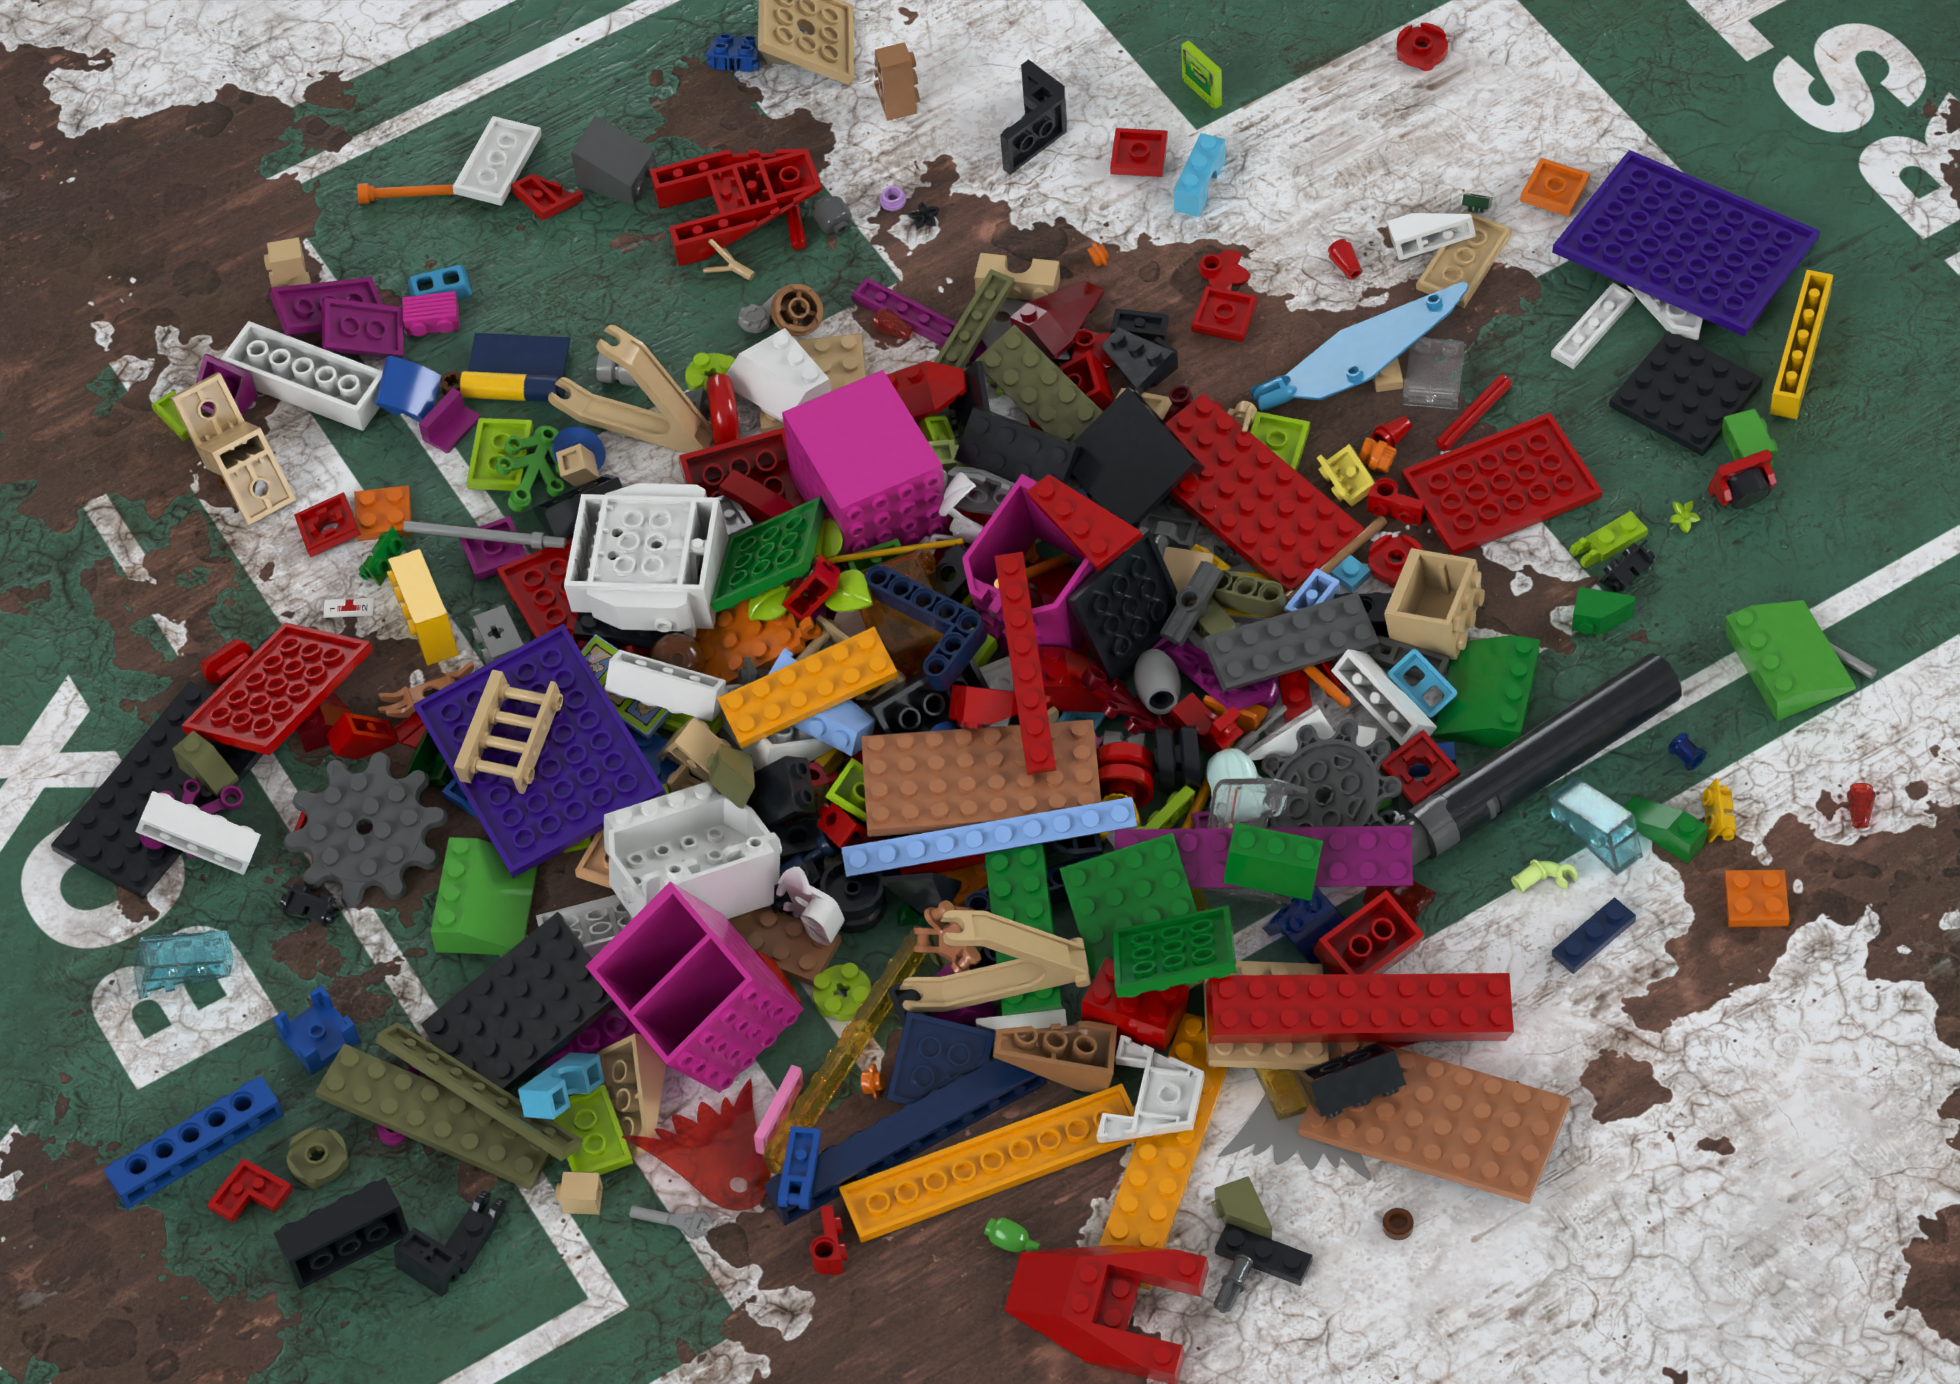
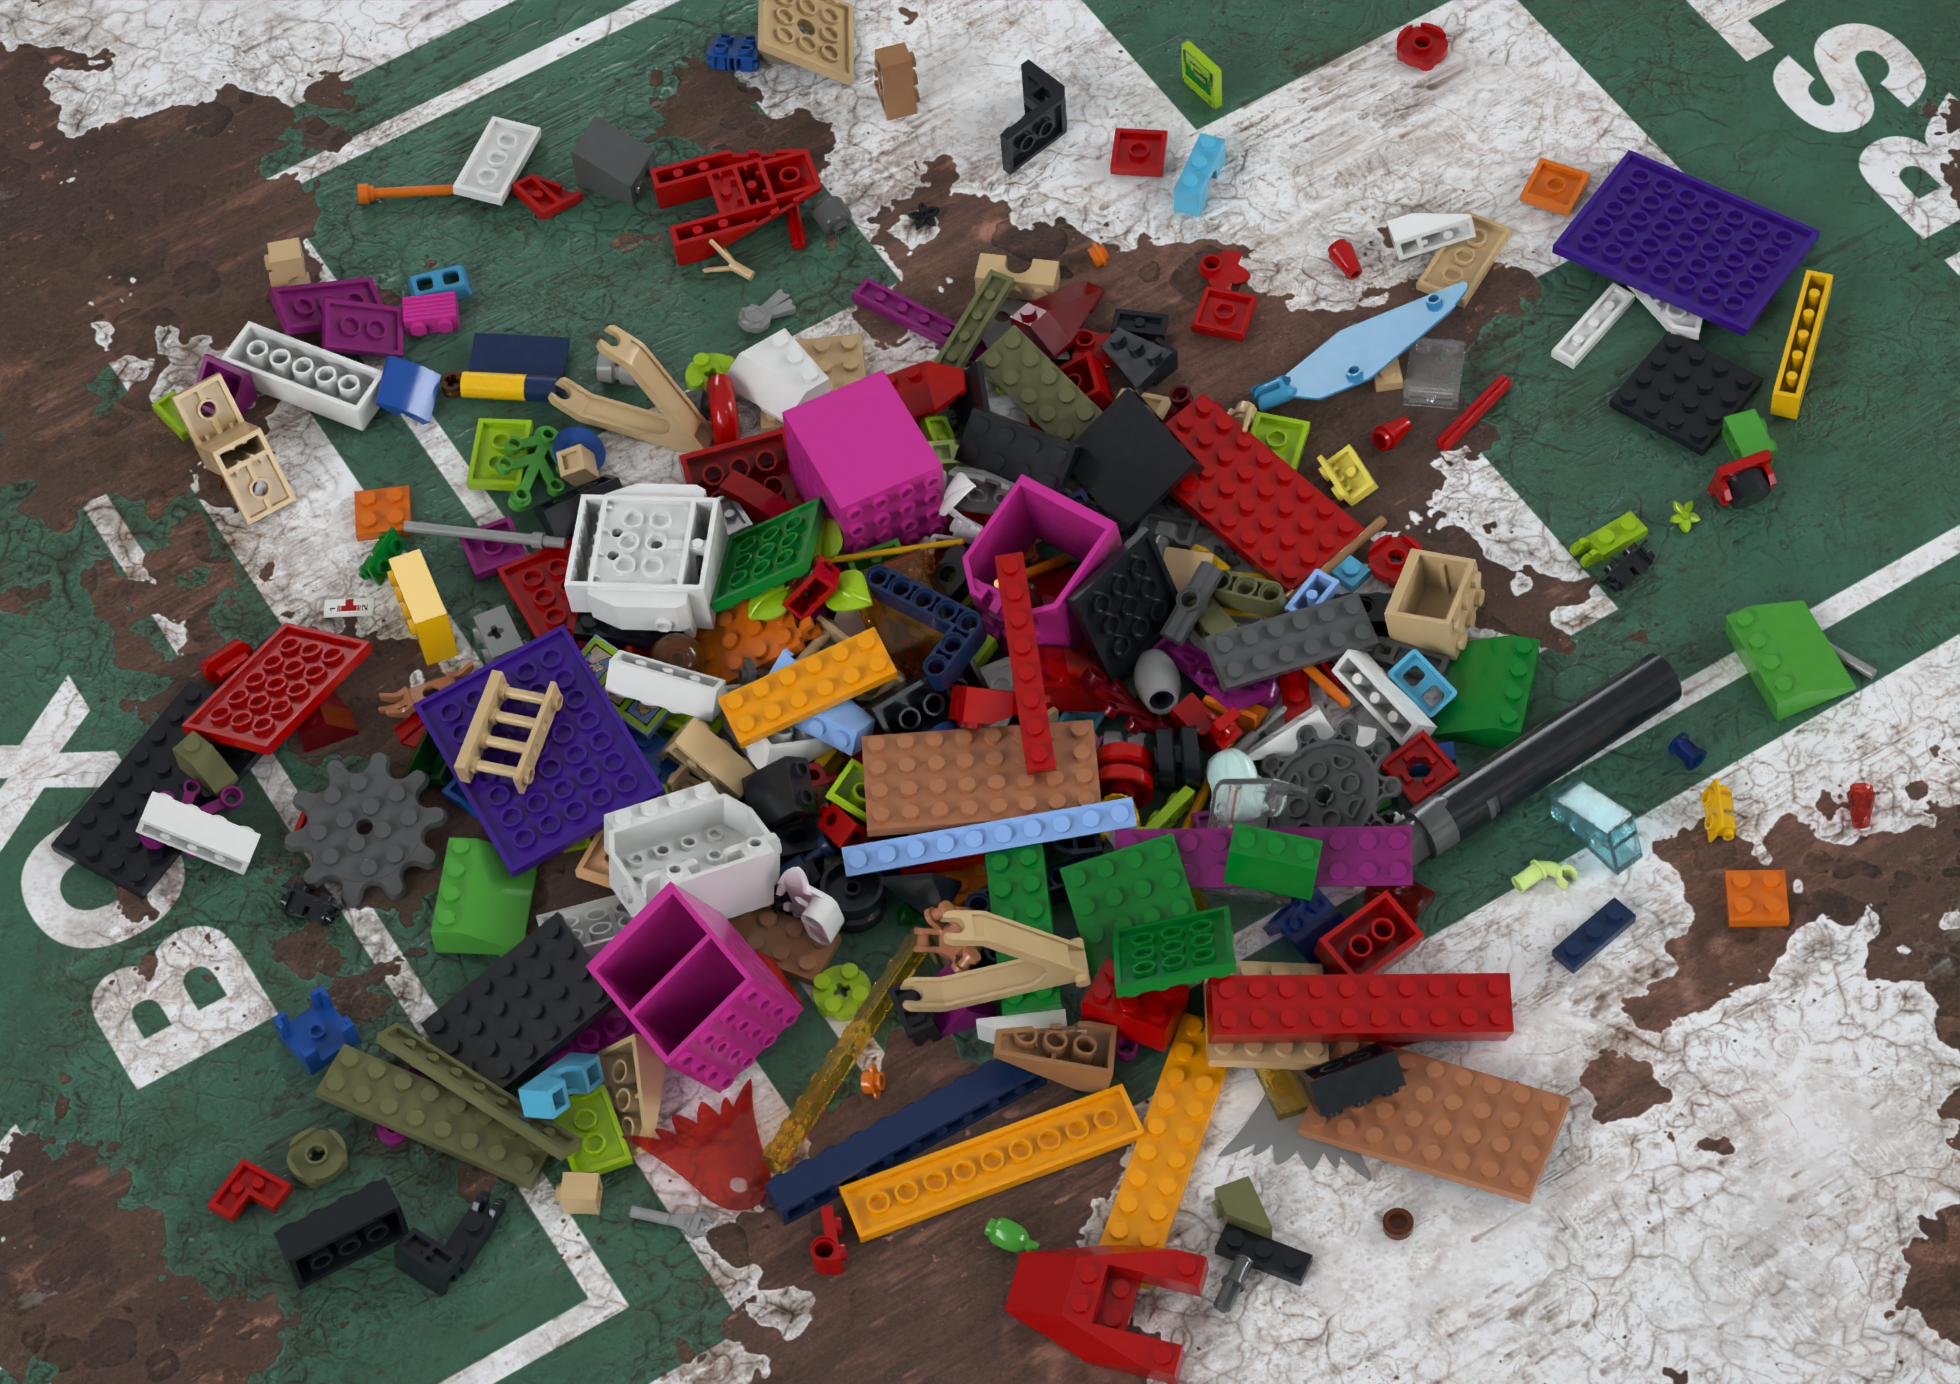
blue brick [103,1076,284,1210] -> none
clear light blue wedge [133,930,234,999] -> none
red piece [294,492,361,557] -> none
red slope [326,712,398,760] -> none
magenta panel [419,388,480,453] -> none
olive slope [706,744,755,809] -> none
bright pink tile [754,1065,804,1156] -> none
medium nougat cone [771,284,823,336] -> none
blue plate [778,1126,822,1210] -> none
clear red cone [871,308,913,341] -> none
lavender plate [880,186,906,211] -> none
dark blue plate [886,1011,995,1104] -> none
red wing [1027,474,1143,571] -> none
white wing [1097,1035,1205,1143] -> none
orange piece [1359,438,1396,474] -> none
red plate [1367,478,1424,526] -> none
red plate [1402,413,1602,556] -> none
dark green plate [1462,193,1493,213] -> none
green slope [1572,587,1636,635] -> none
green slope [1616,796,1708,864] -> none

